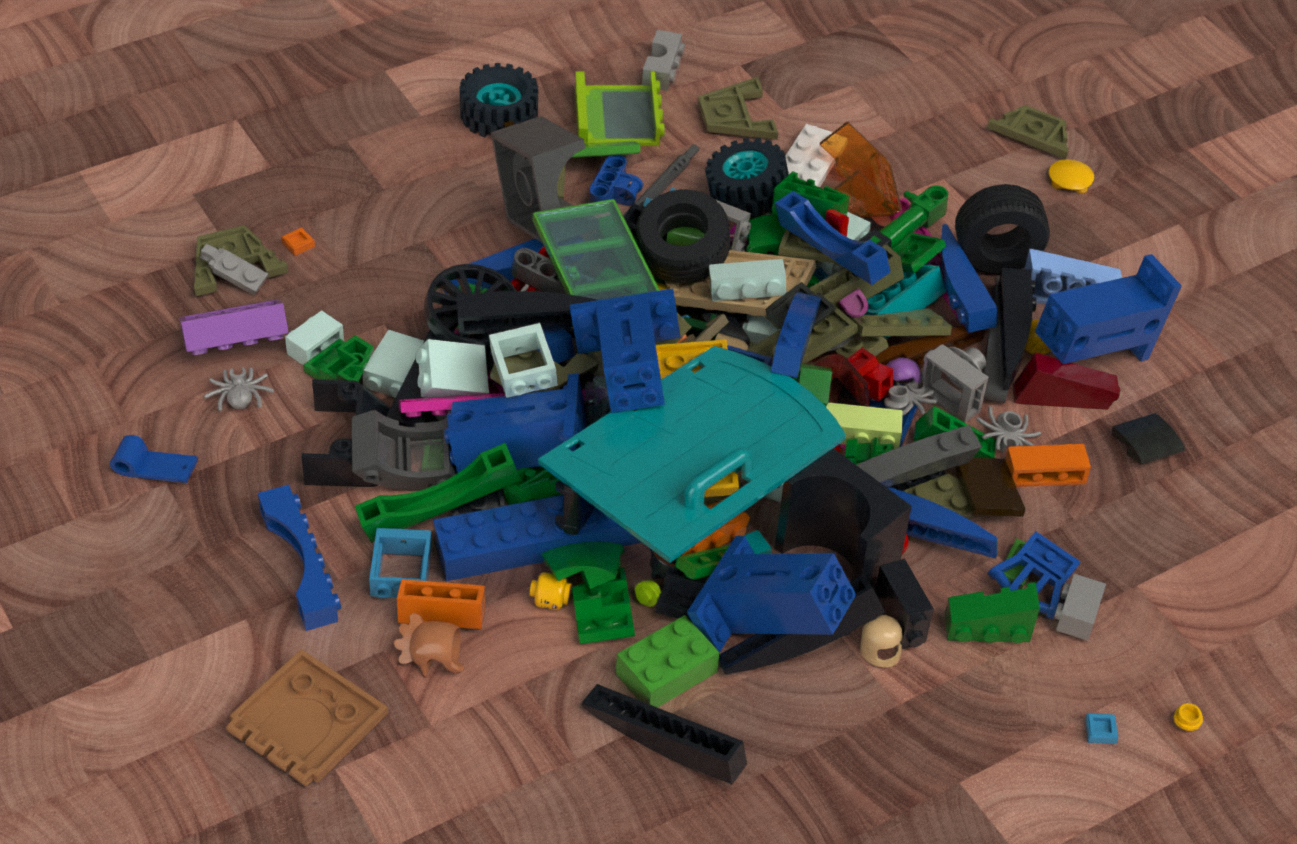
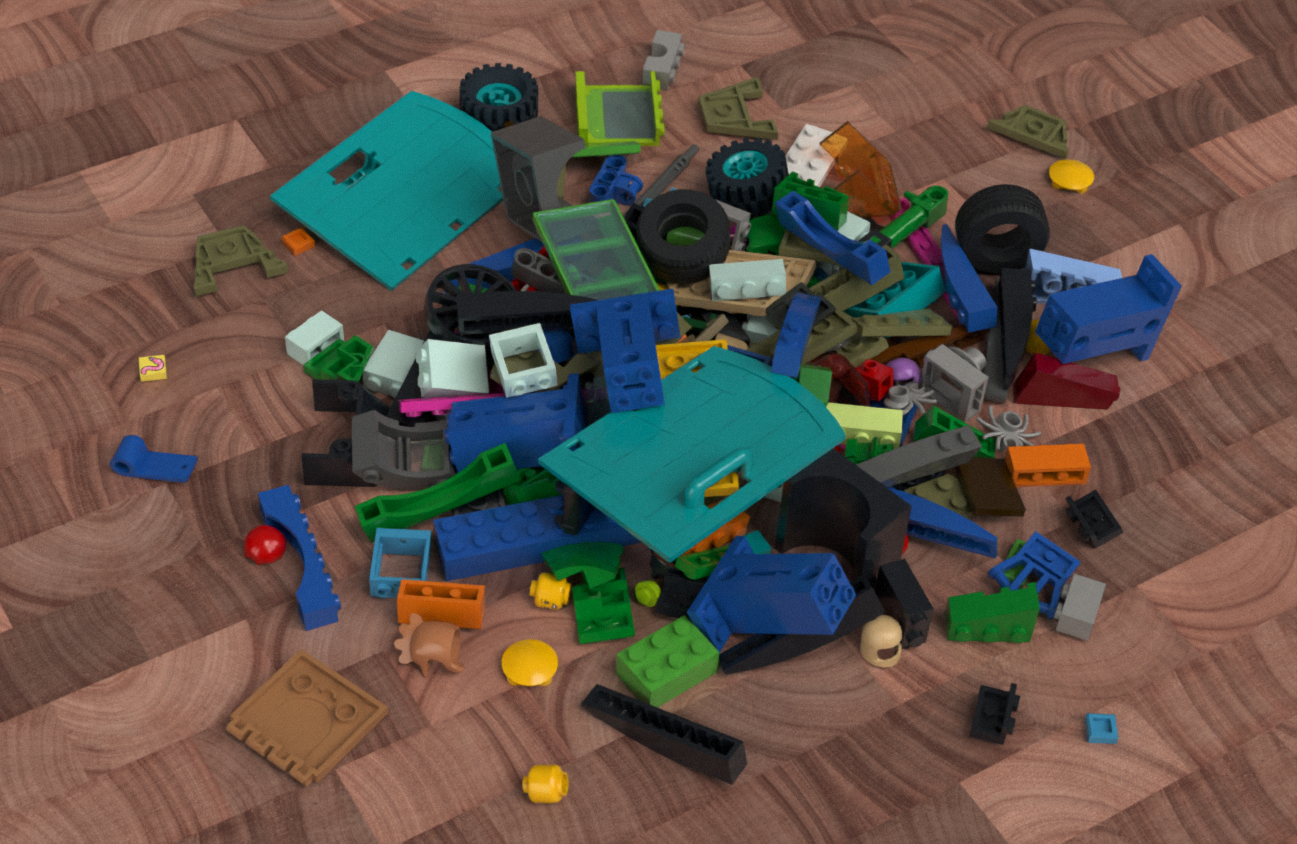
medium lavender brick [179,299,289,355] -> none
light grey hinge [200,244,268,295] -> none
light grey animal [204,367,274,411] -> none
red tile [825,209,849,237] -> none
magenta tile [837,288,868,318] -> none
red tile [843,347,879,379] -> none
green tile [892,233,946,273] -> none
pearl dark grey slope [1112,413,1185,465] -> none
yellow plate [1174,703,1203,731] -> none
none -> light yellow tile [139,355,167,382]
none -> red hair [243,525,286,565]
none -> teal door [270,90,503,291]
none -> yellow dish [501,639,558,686]
none -> yellow head [523,765,569,803]
none -> black bracket [970,683,1020,745]
none -> black bracket [1065,489,1123,548]

